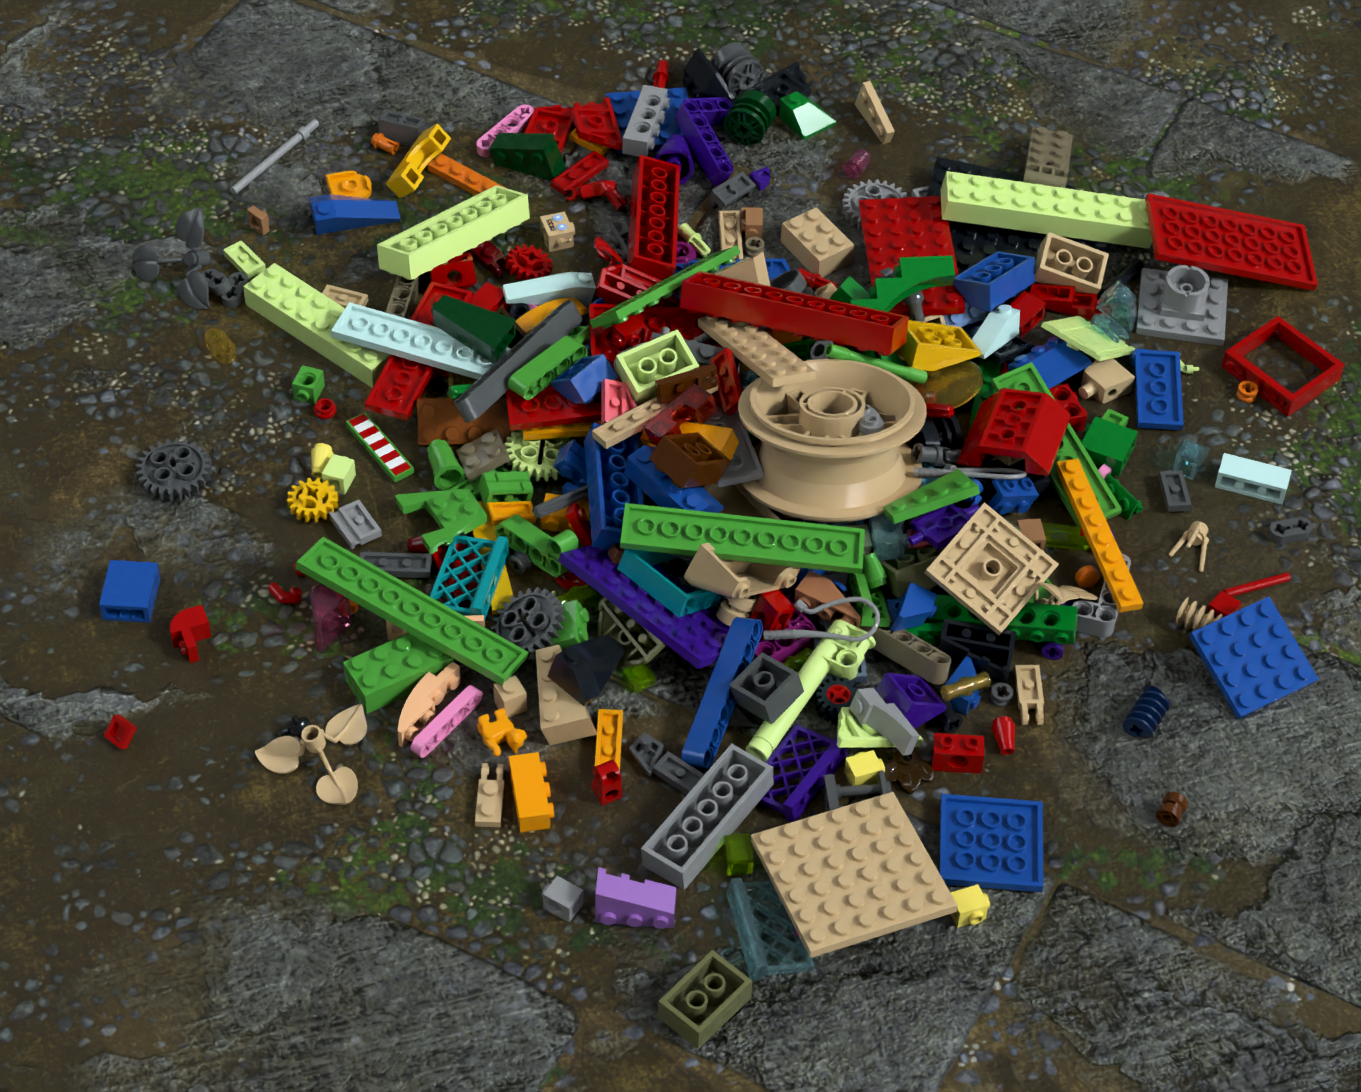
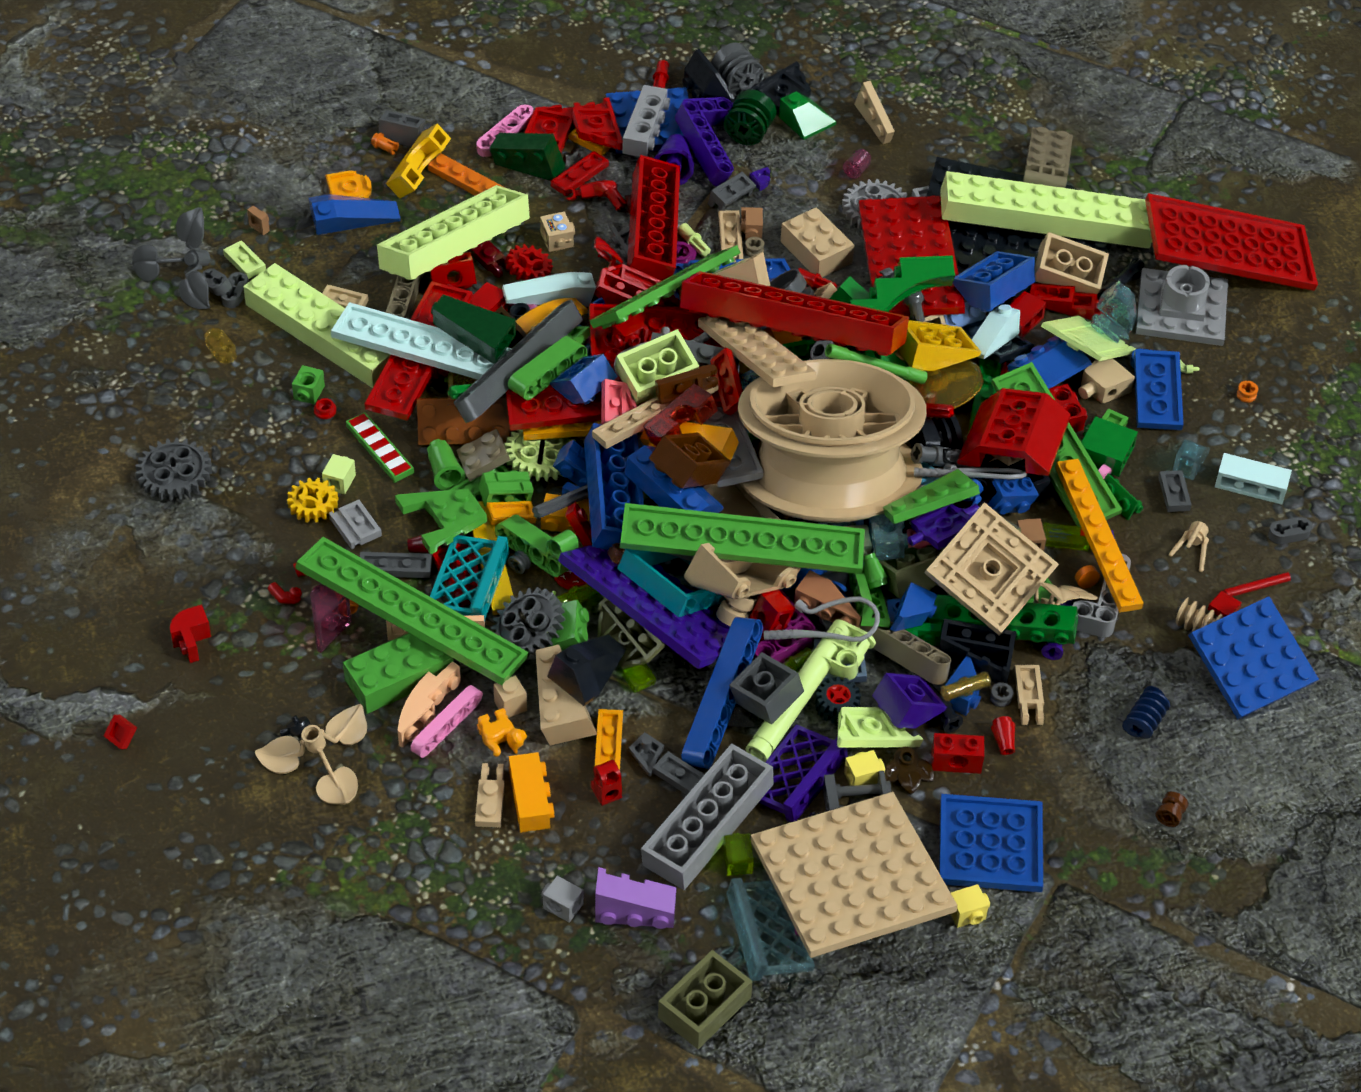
blue brick [99,560,160,623] -> none
light grey bar [230,119,319,195] -> none
light yellow cone [311,443,334,479] -> none
light grey slope [849,688,920,755] -> none
light grey plate [857,404,884,435] -> none
red window [1221,316,1345,417] -> none

